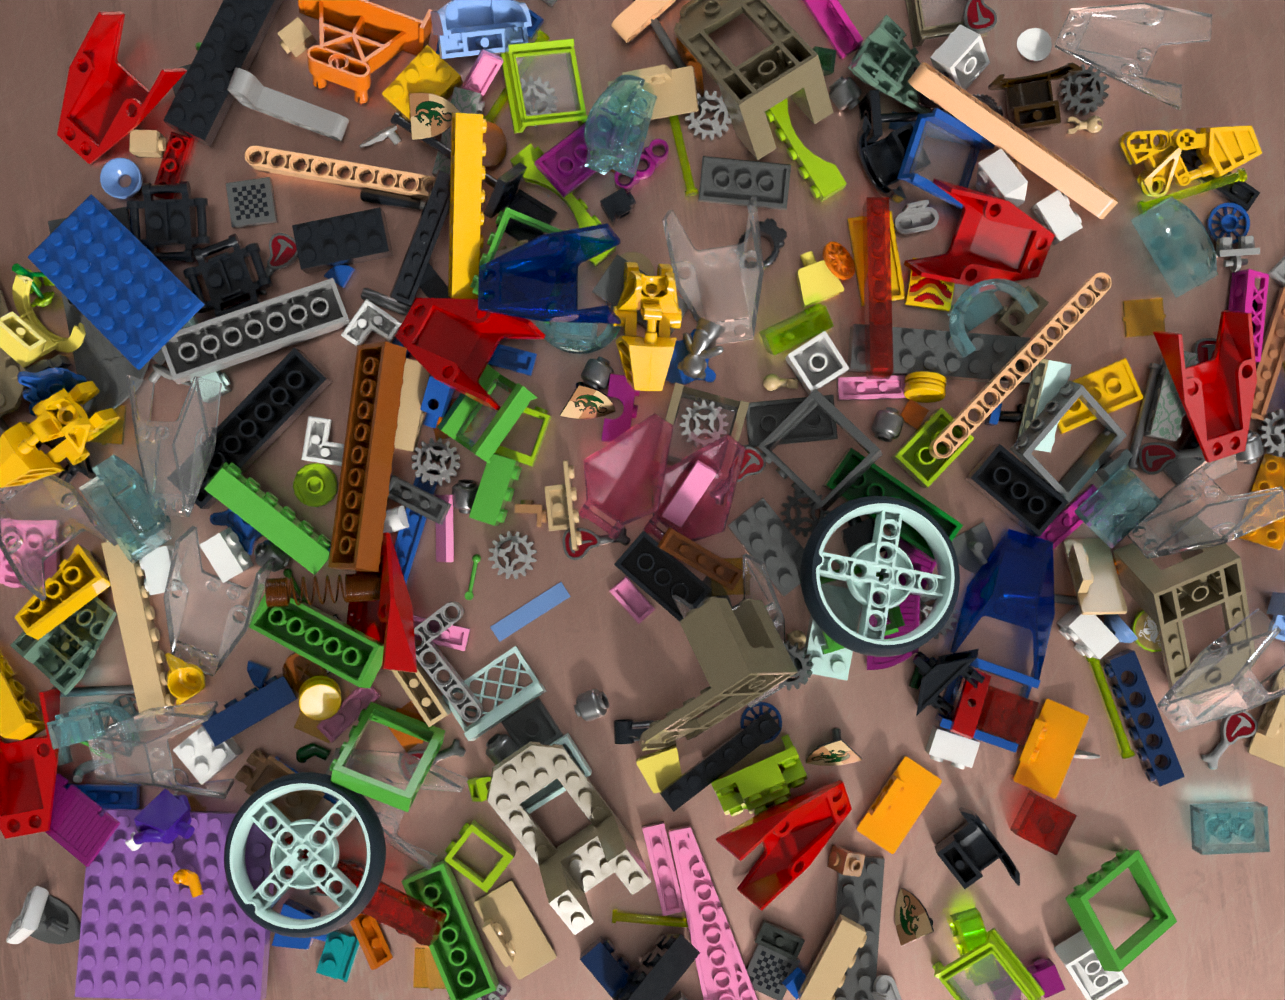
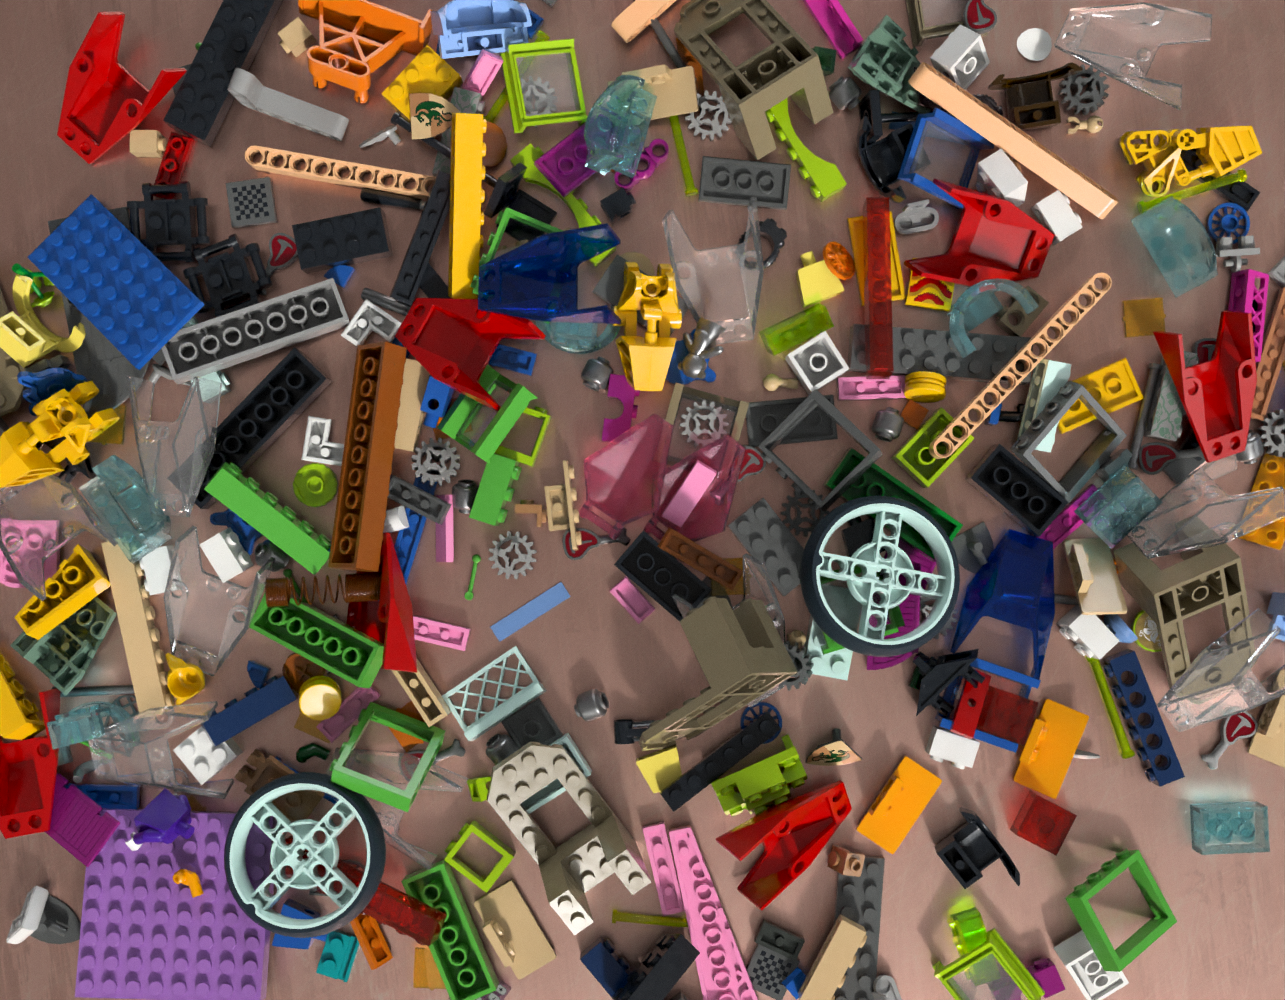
medium blue piece [100,158,143,199] -> none
light grey beam [414,601,483,723] -> none
shield [560,382,616,419] -> none
shield [895,888,934,946] -> none

